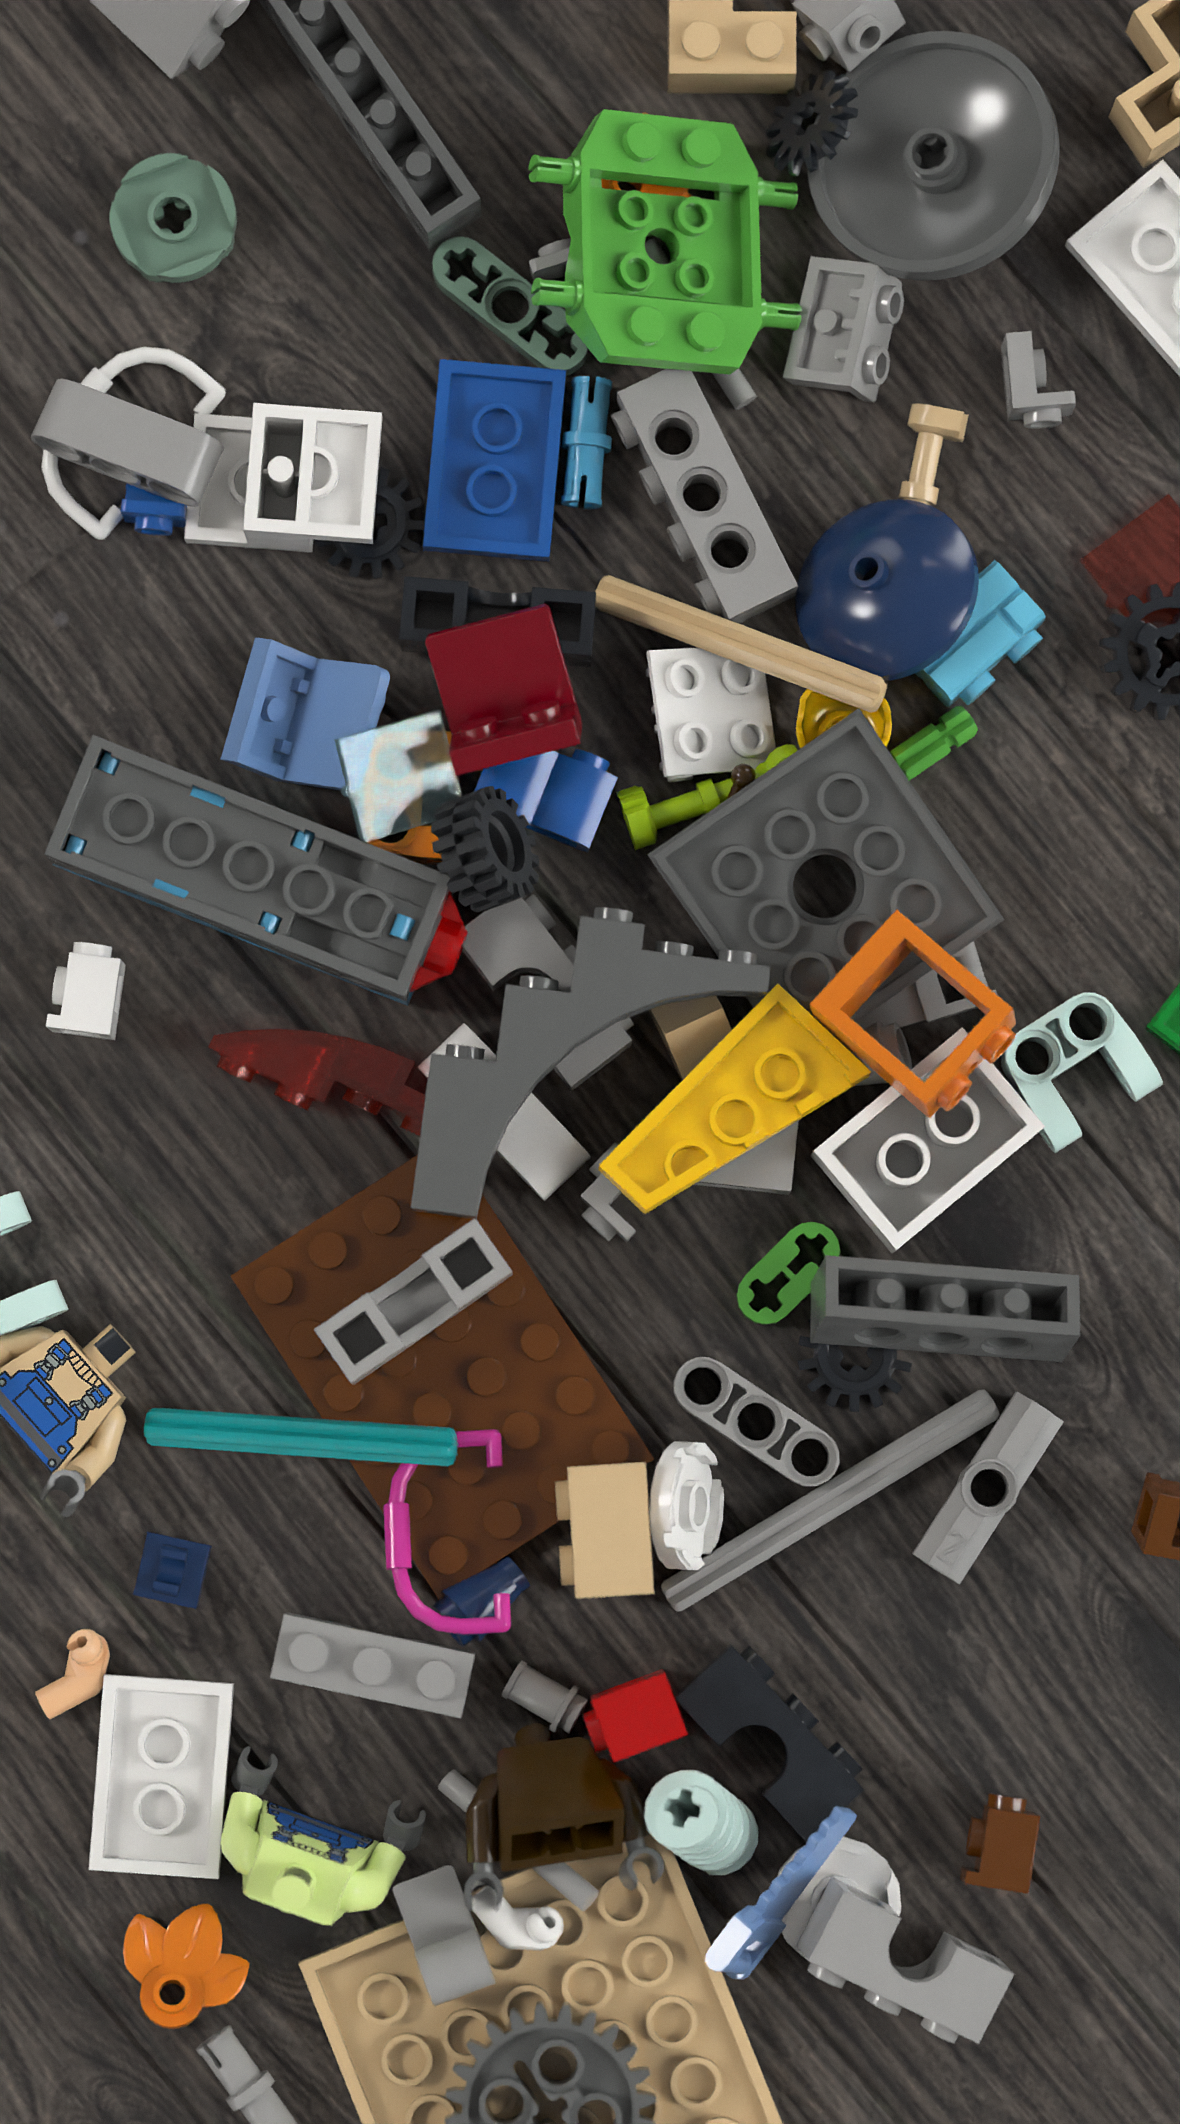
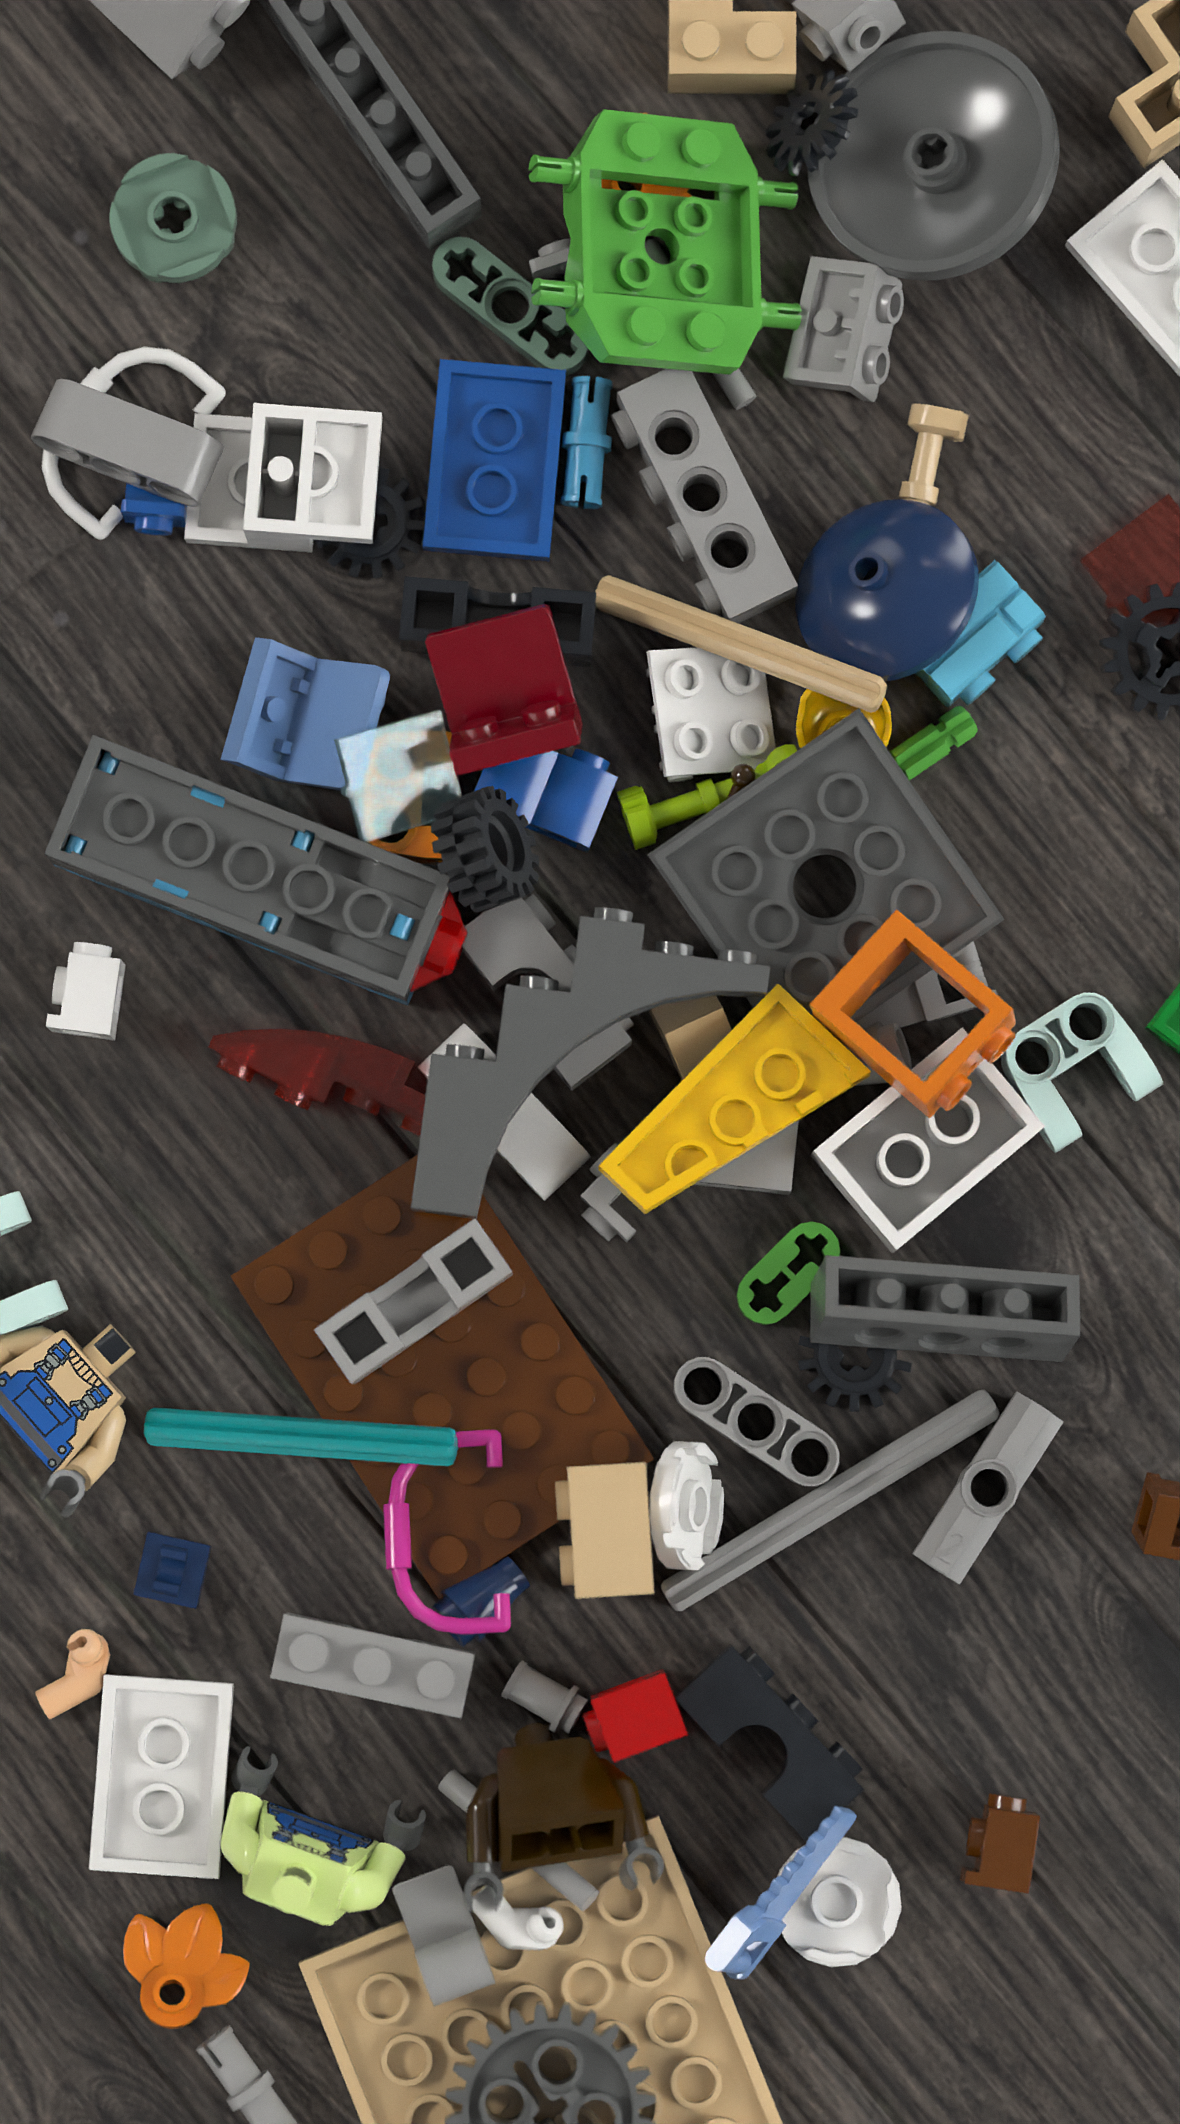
light aqua piece [644,1770,758,1875] -> none
light grey arch [796,1877,1014,2044] -> none
light grey bracket [1001,331,1076,428] -> none

